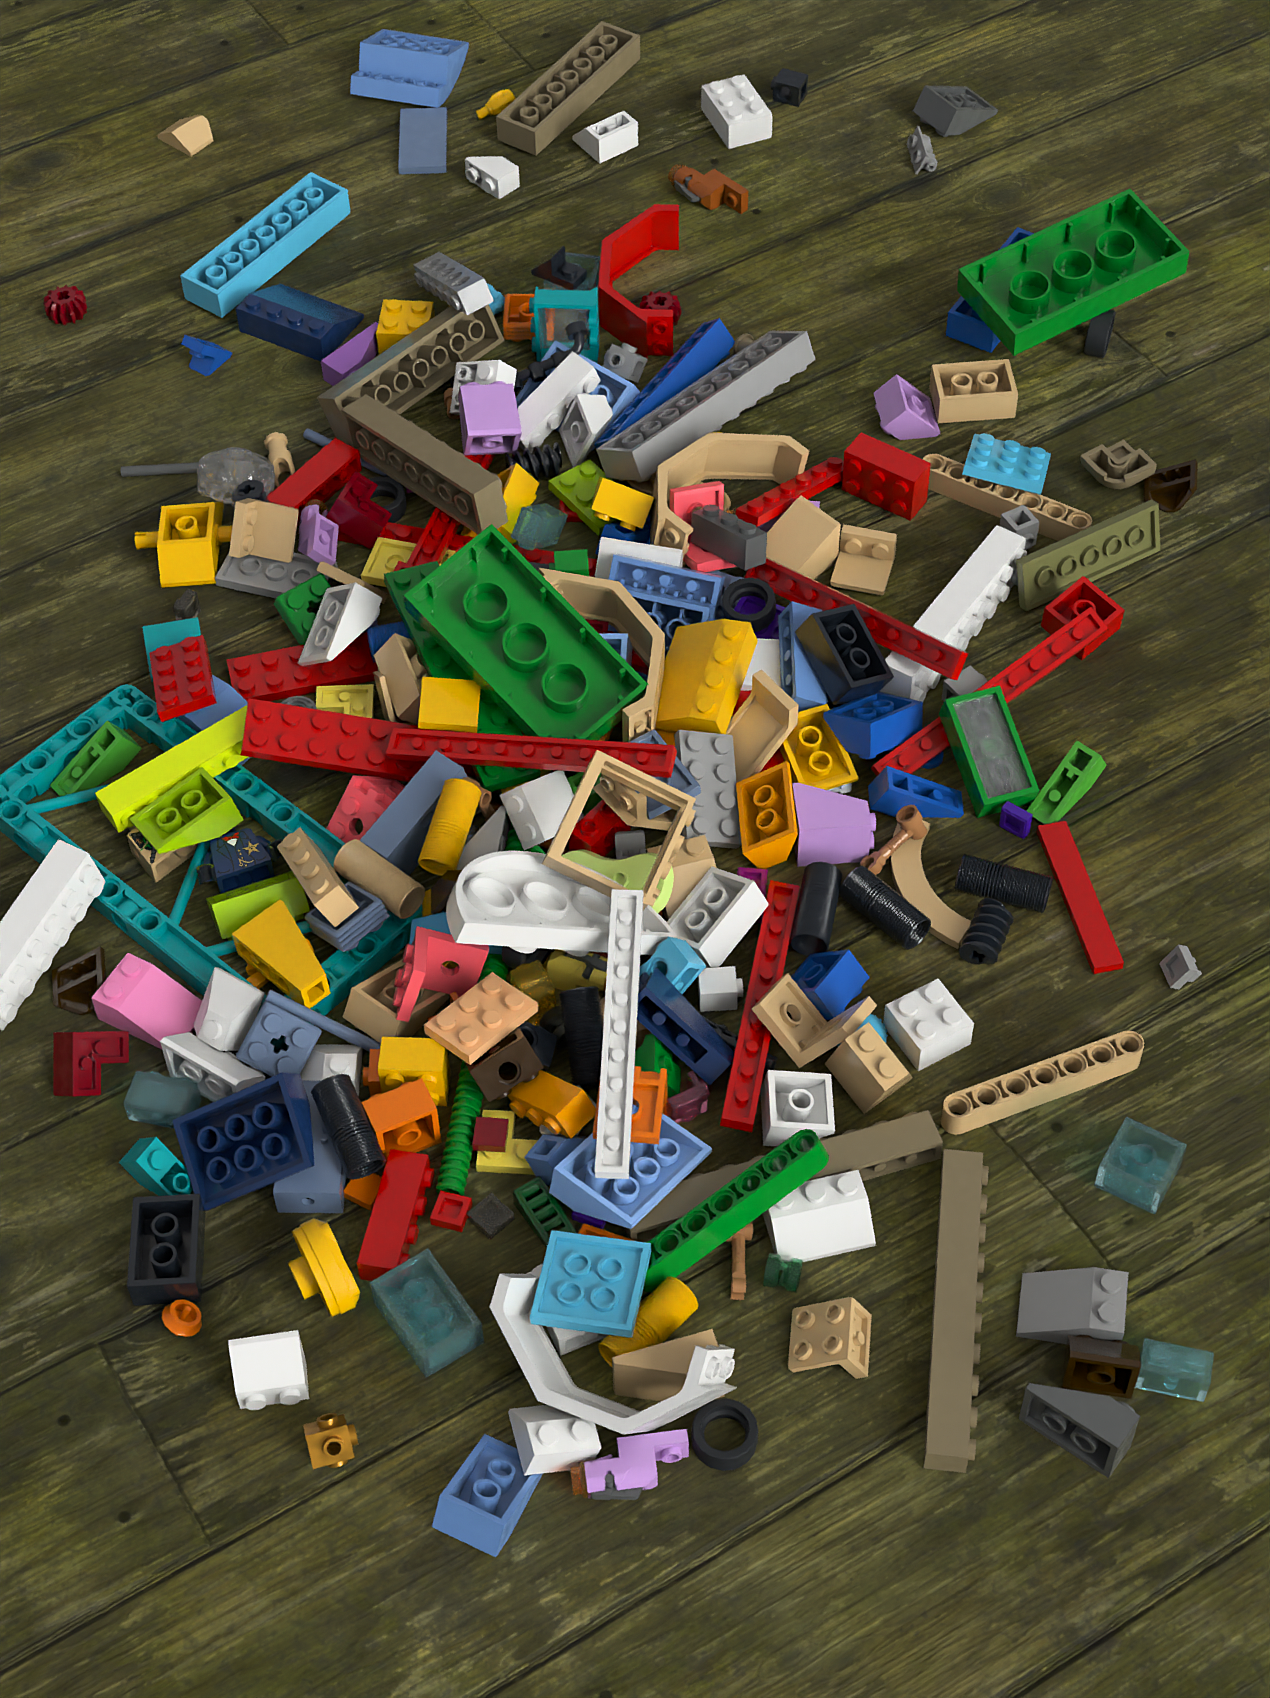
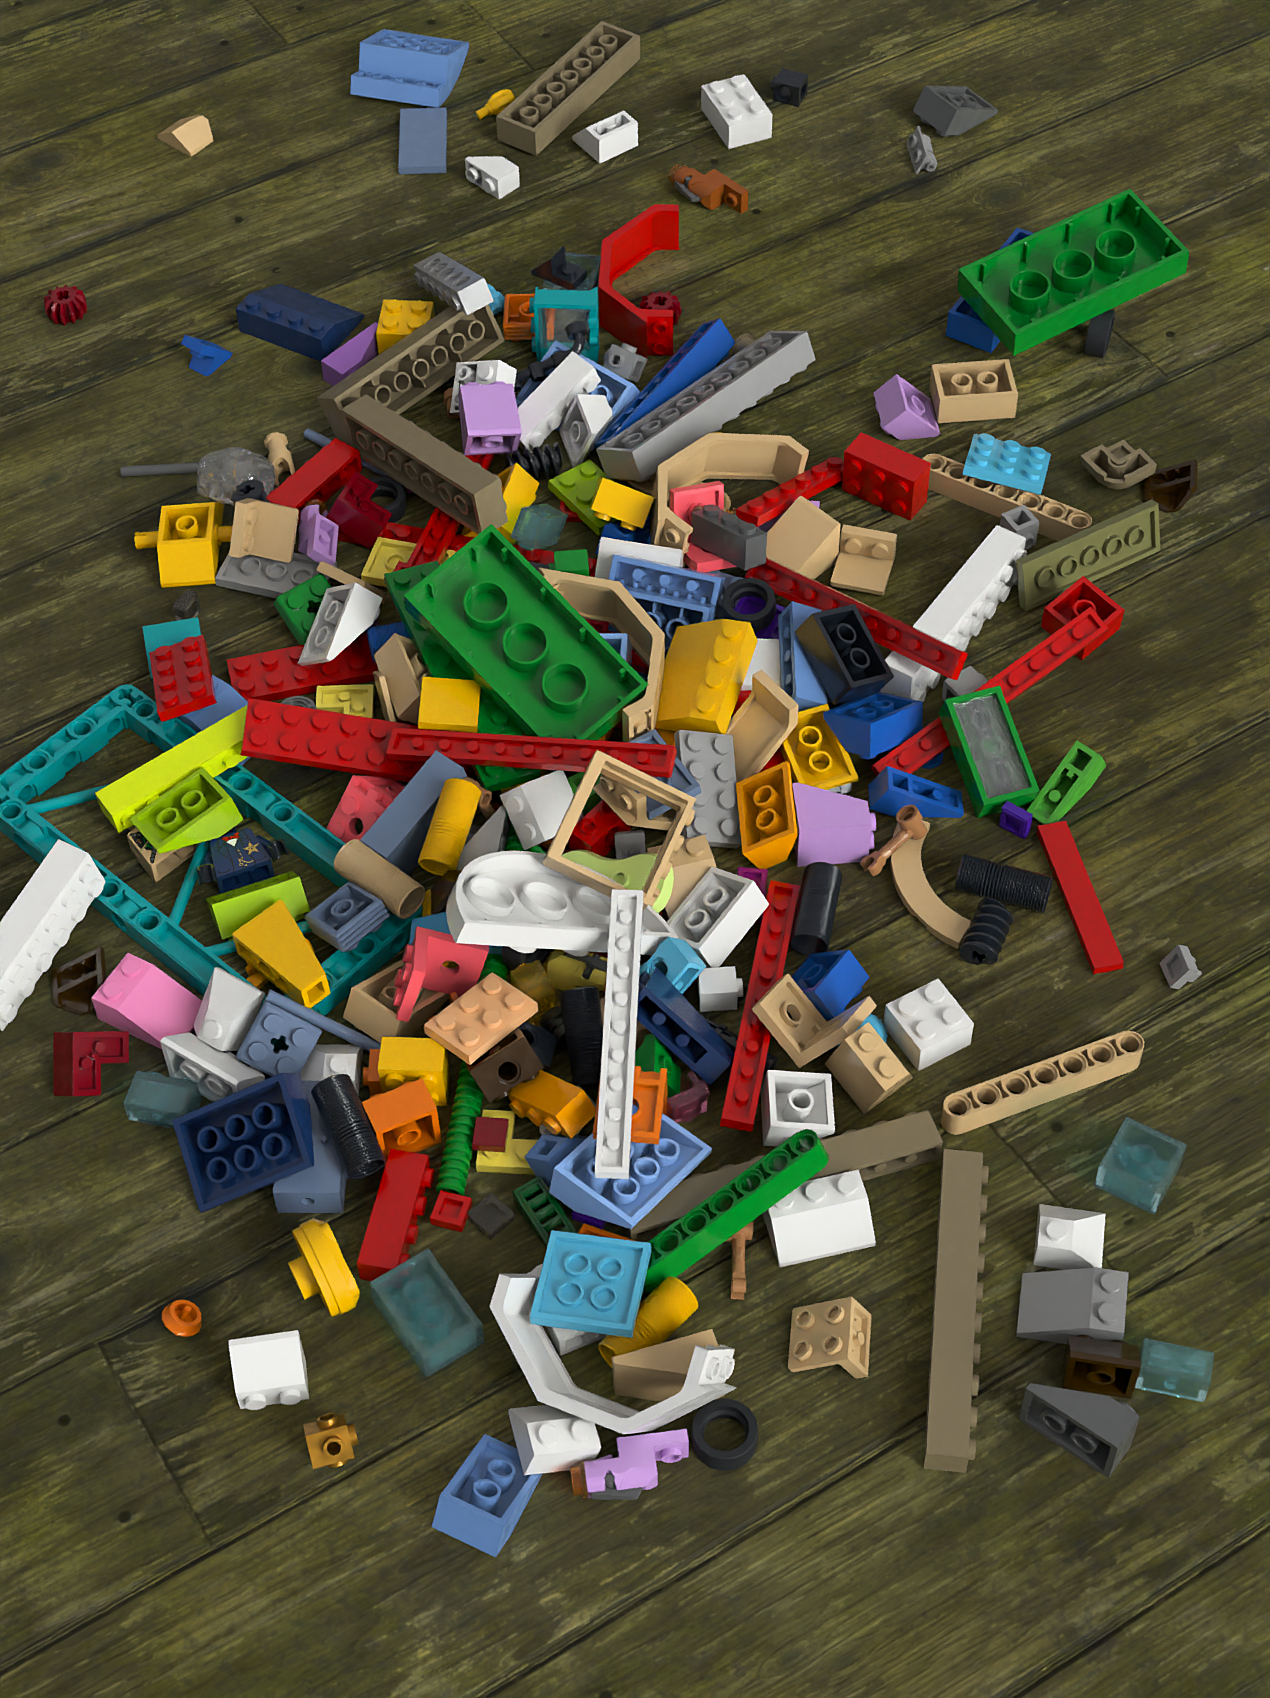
bright green slope [50,721,142,796] -> none
teal slope [119,1137,193,1196] -> none
black brick [127,1194,206,1306] -> none
medium azure brick [180,172,351,318] -> none
tan brick [277,827,359,927] -> none
orange tile [343,1173,382,1211] -> none
clear green wheel [763,1253,803,1293] -> none
black piece [839,866,931,950] -> none
none -> white slope [1033,1204,1106,1270]

